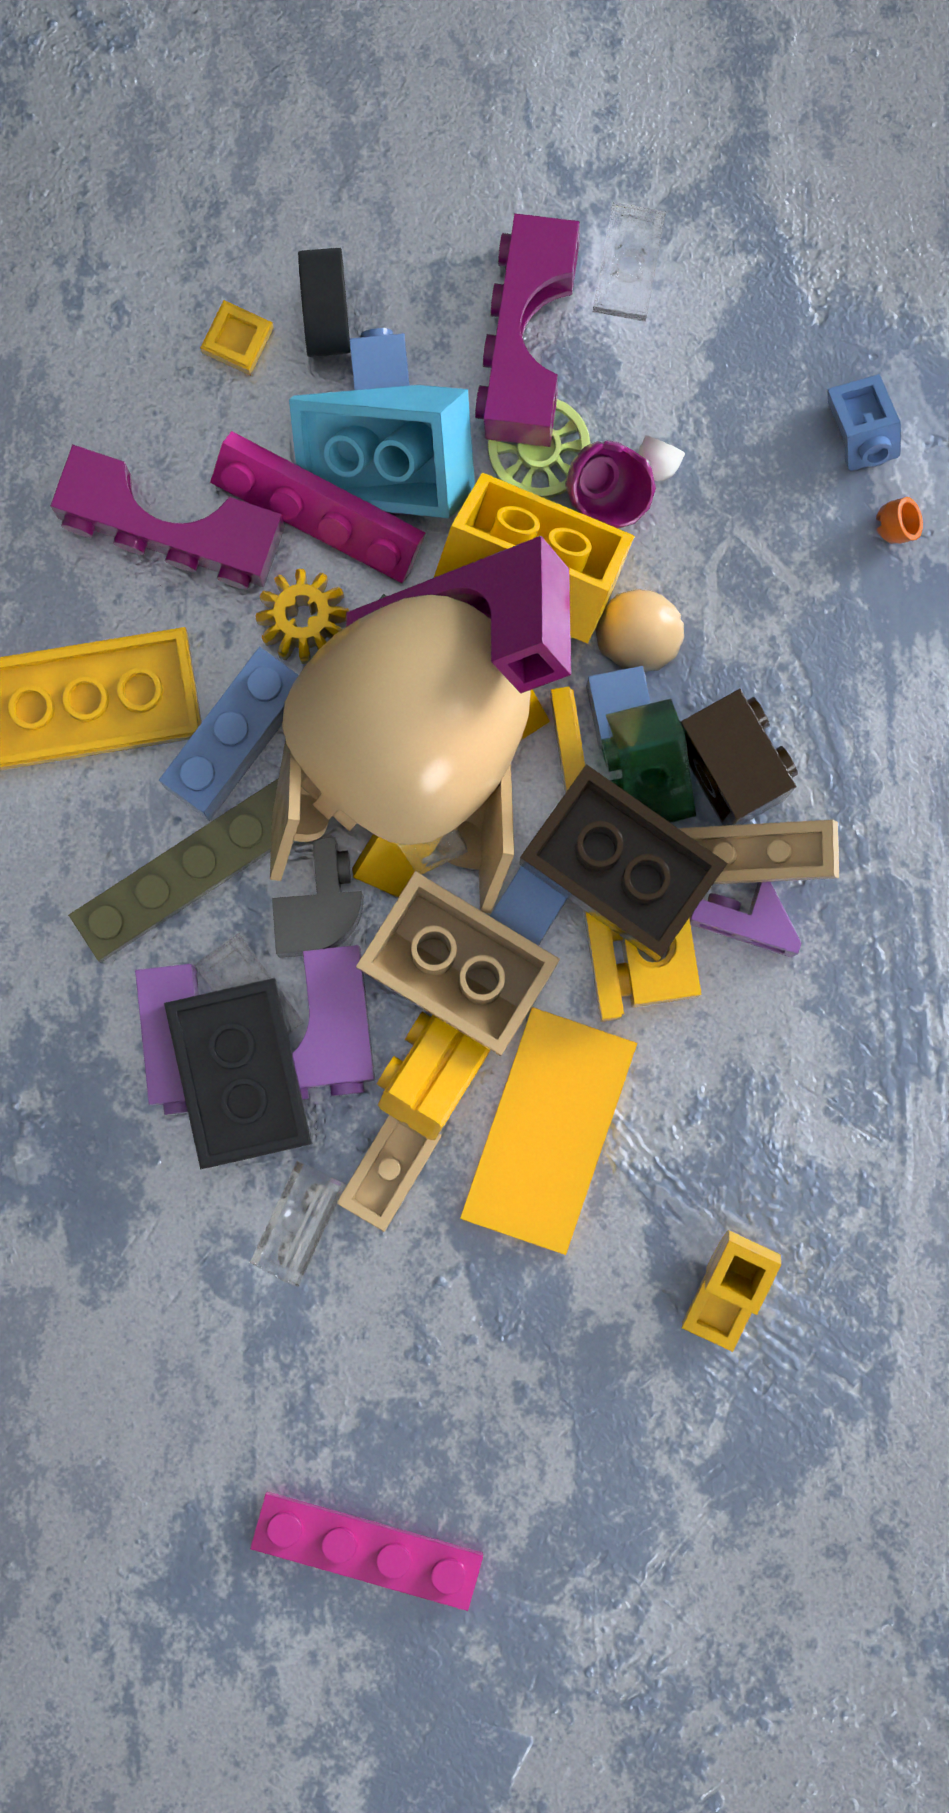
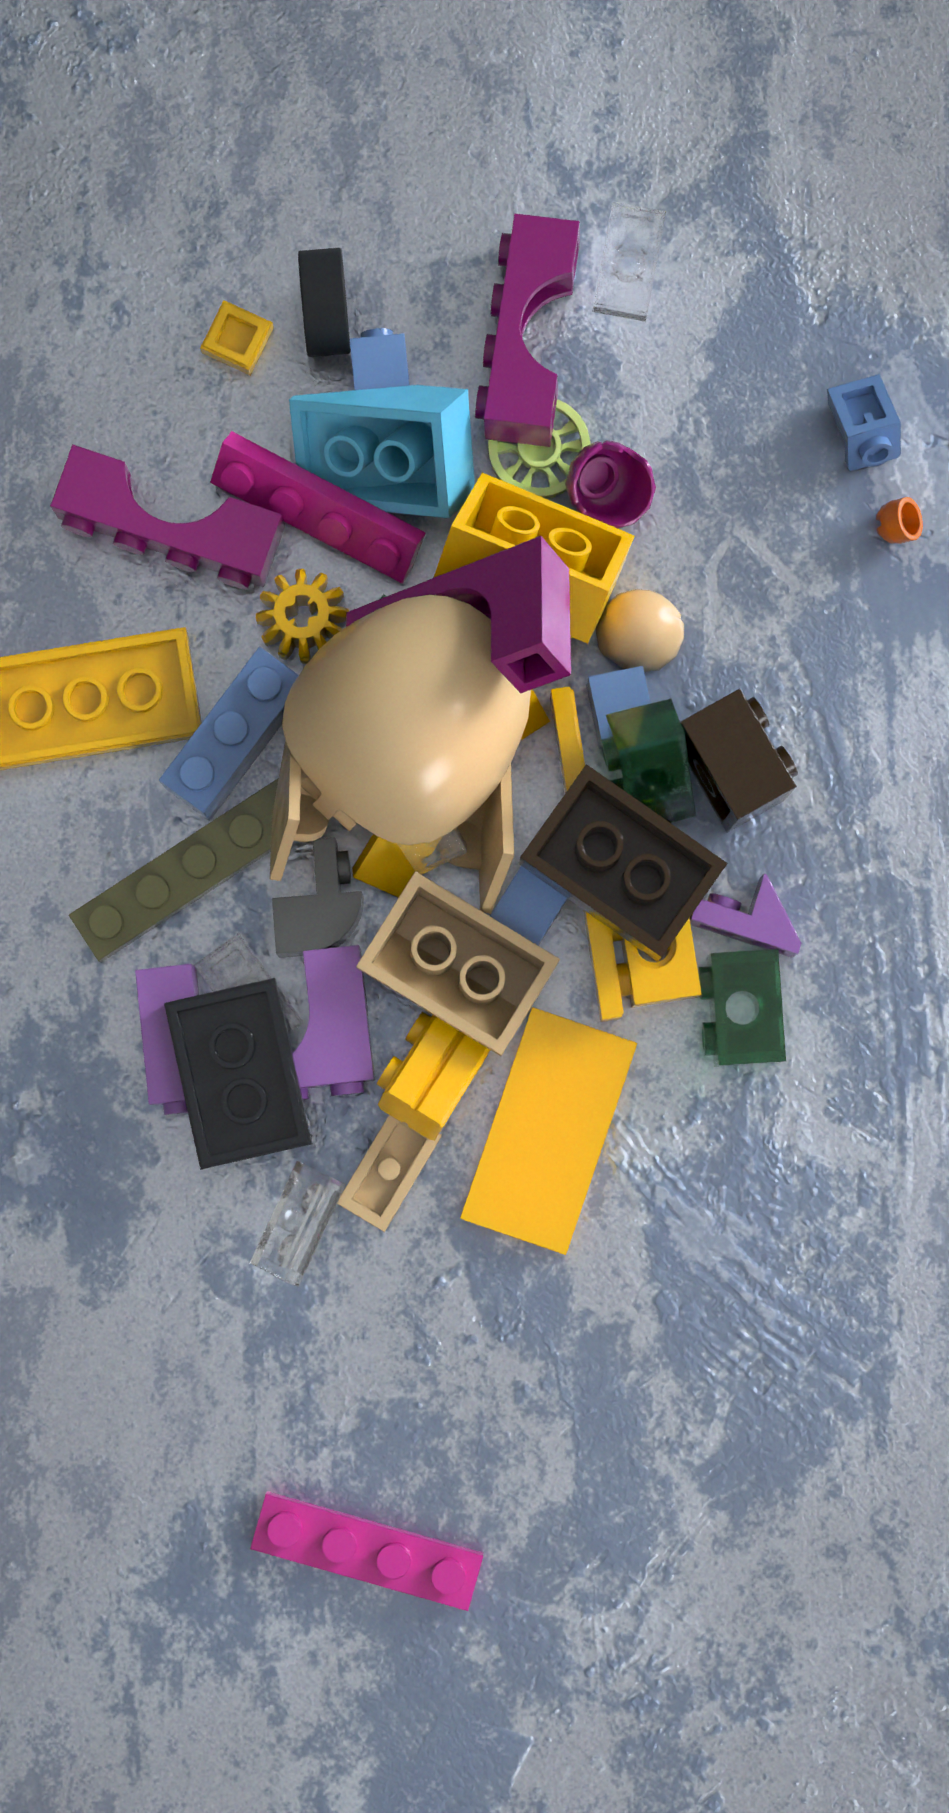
white hinge [638,435,685,481] -> none
tan plate [678,820,839,884] -> none
yellow brick [682,1230,782,1352] -> none
none -> clear green brick [698,949,786,1067]

